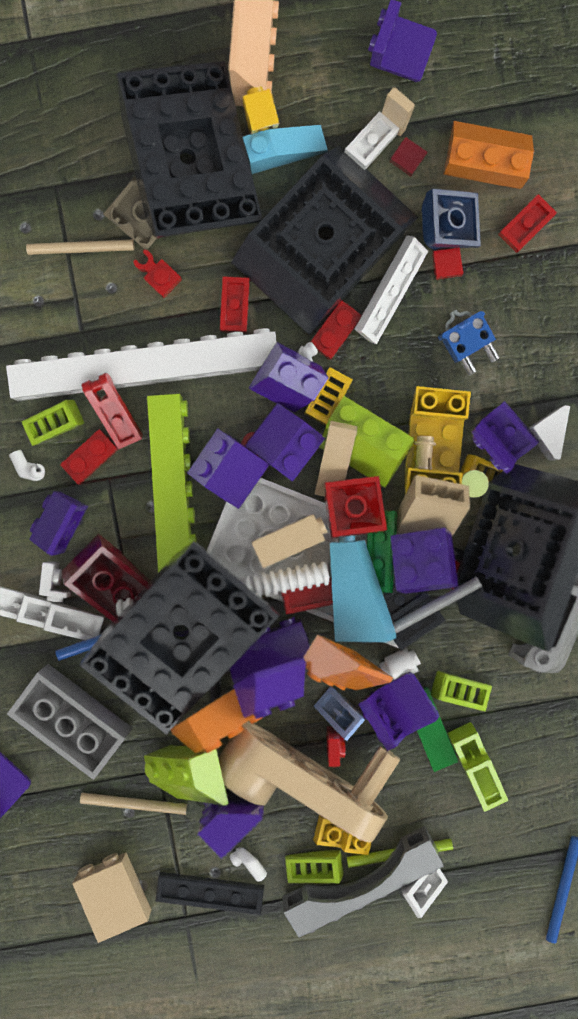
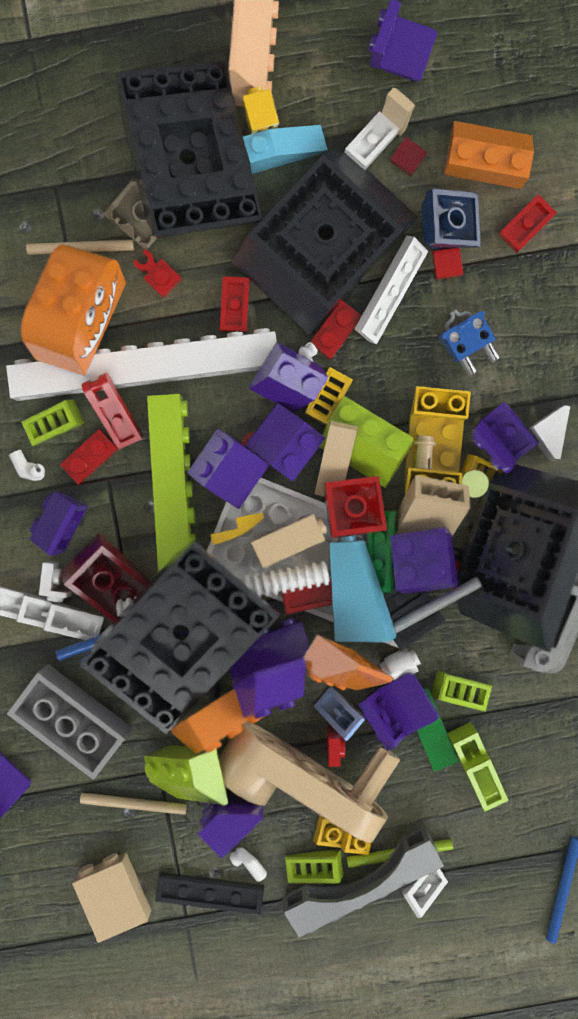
none -> orange brick [21,244,126,376]
none -> yellow slope [211,513,264,545]

